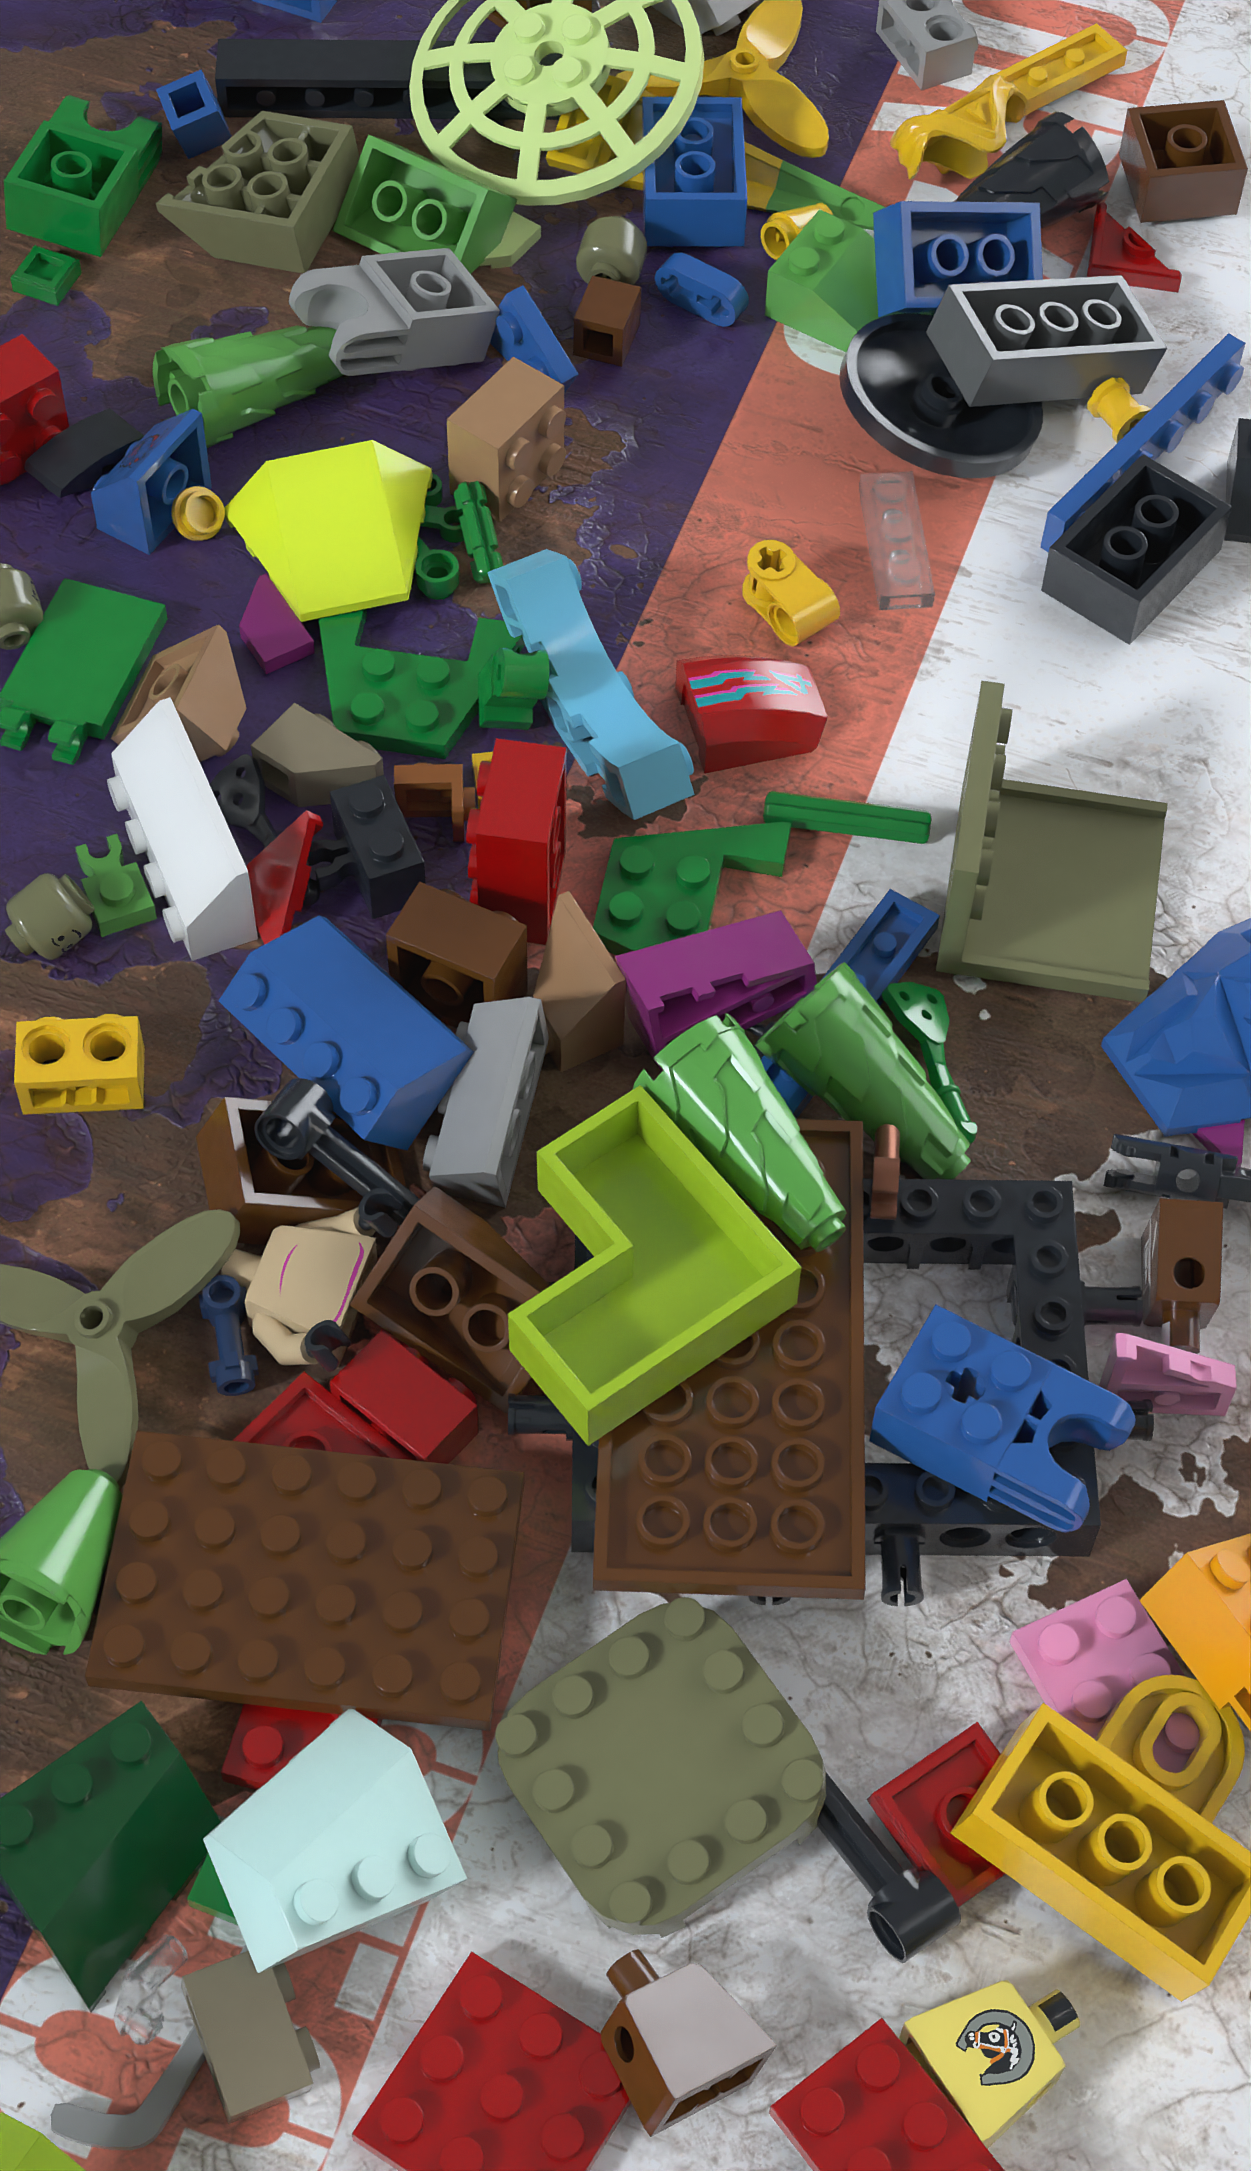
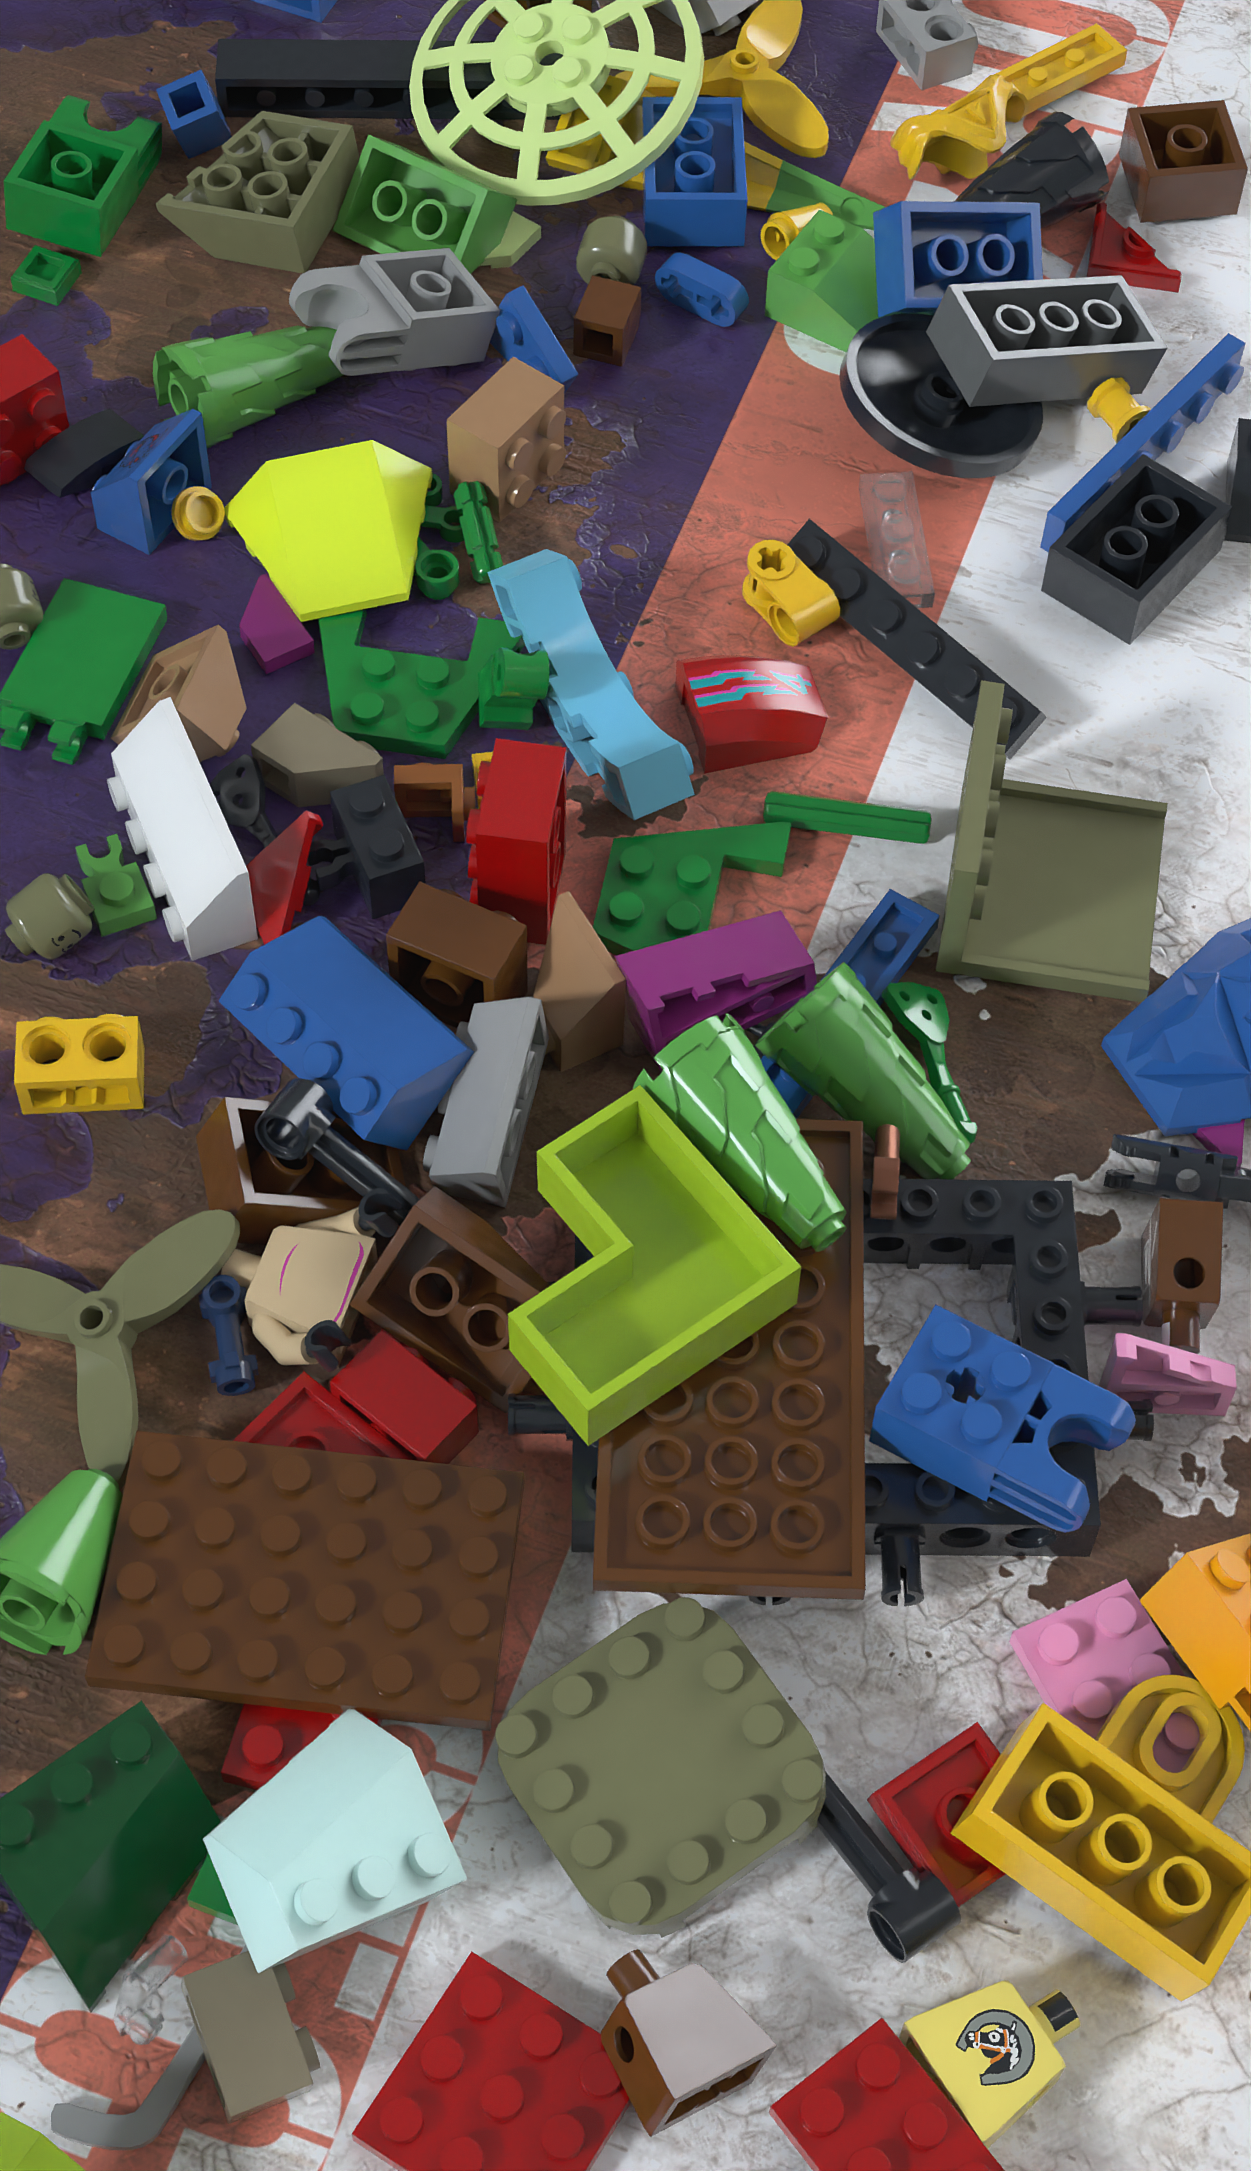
none -> black plate [787,518,1047,760]

